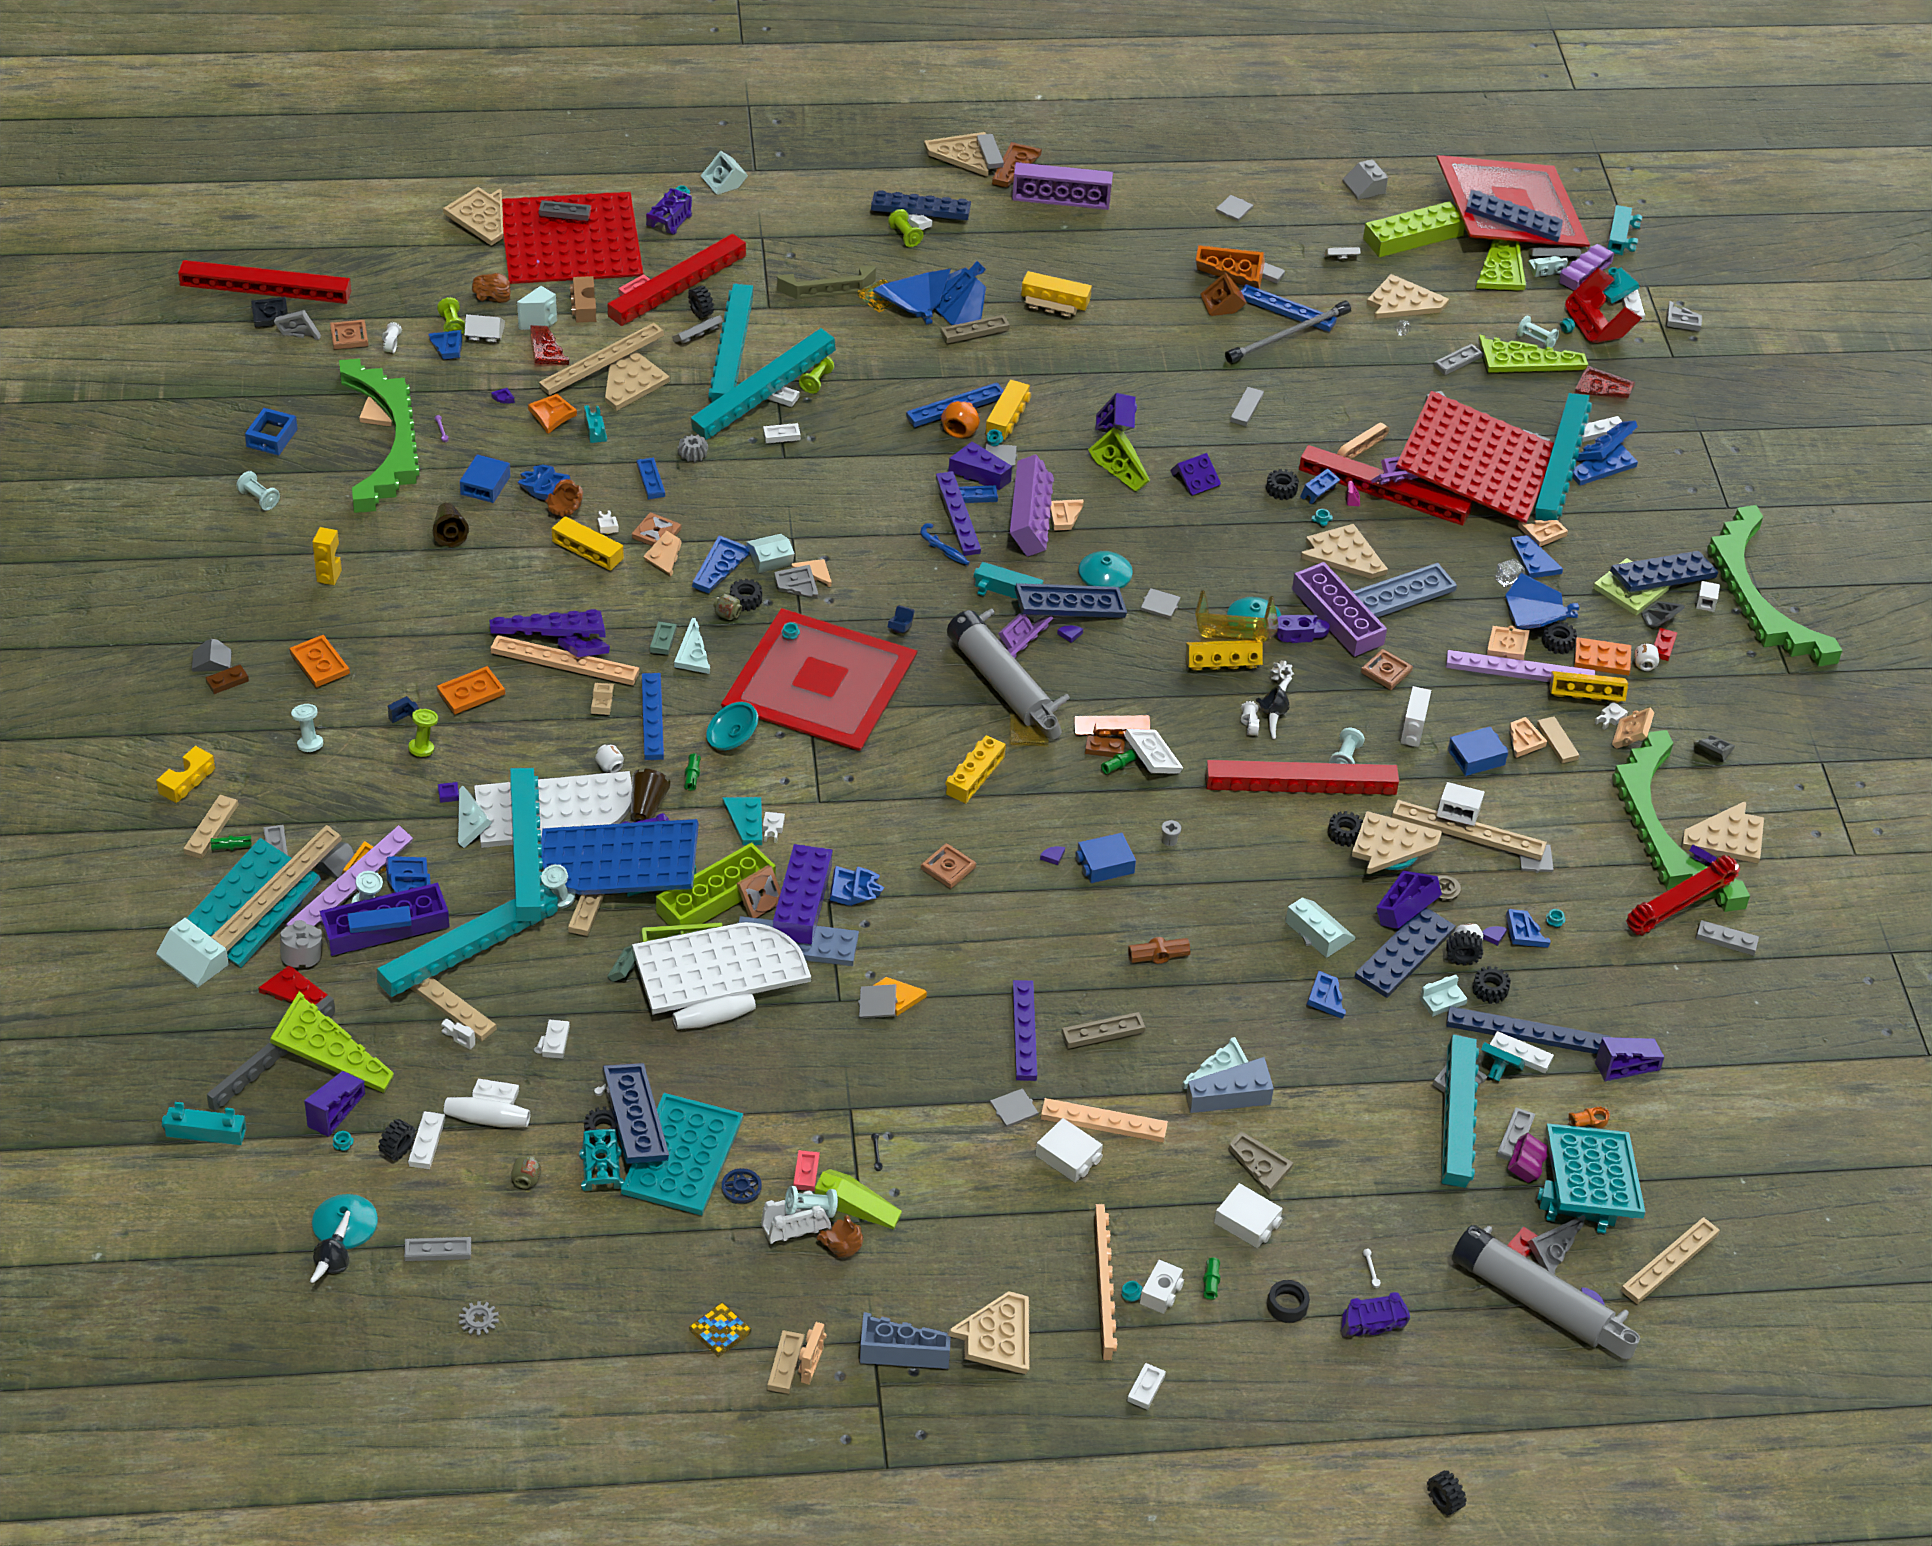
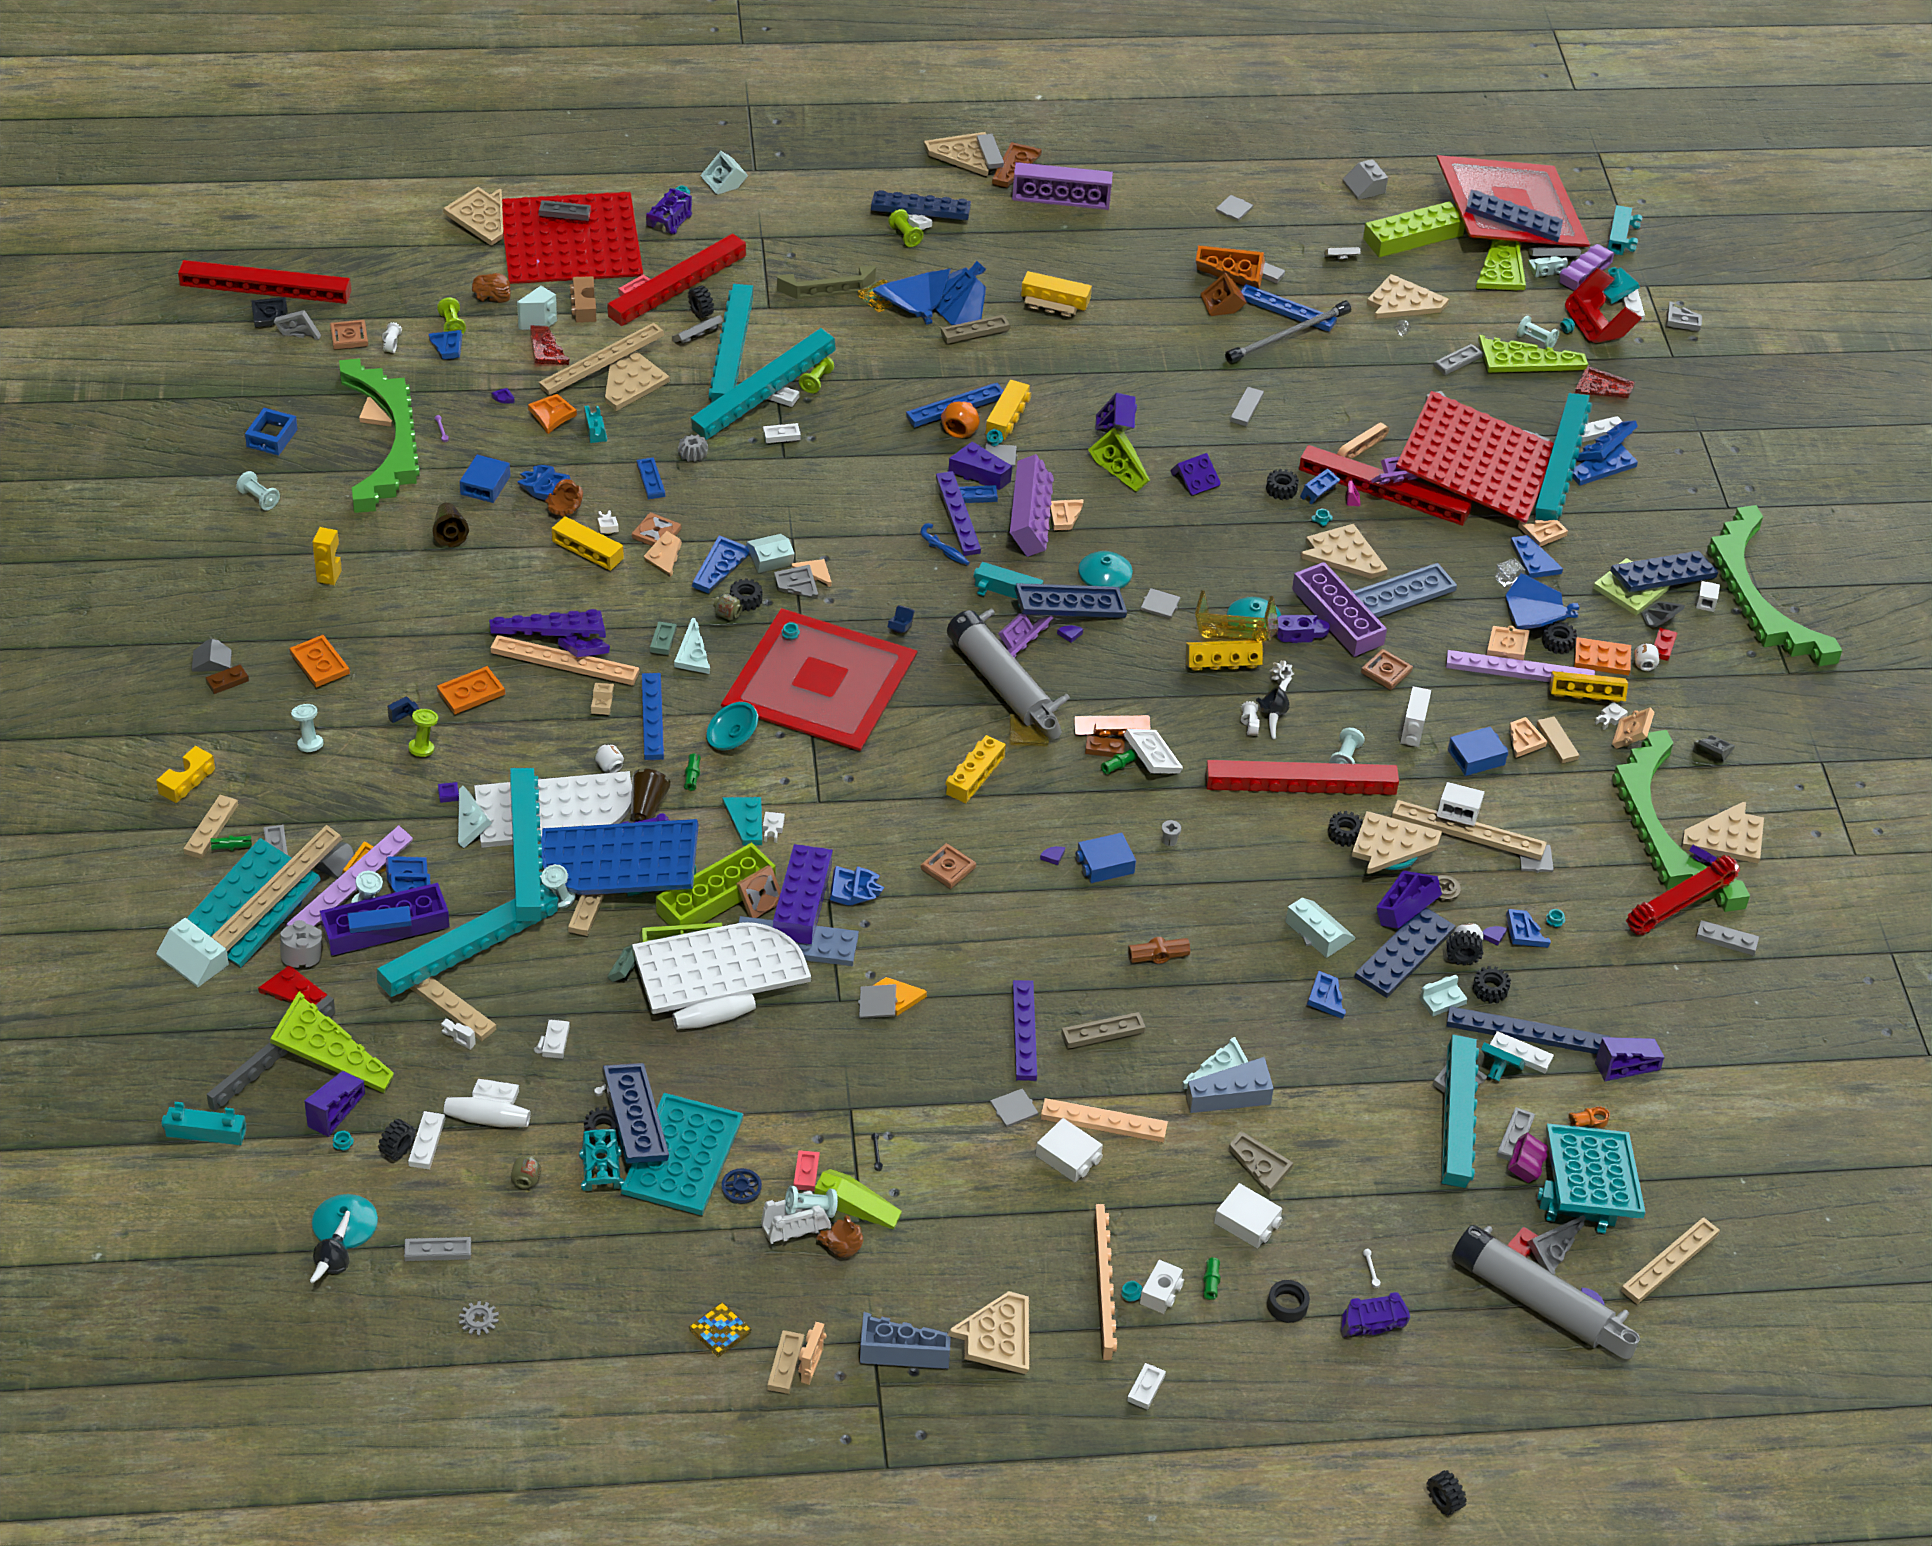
white slope [465,315,505,342] -> none

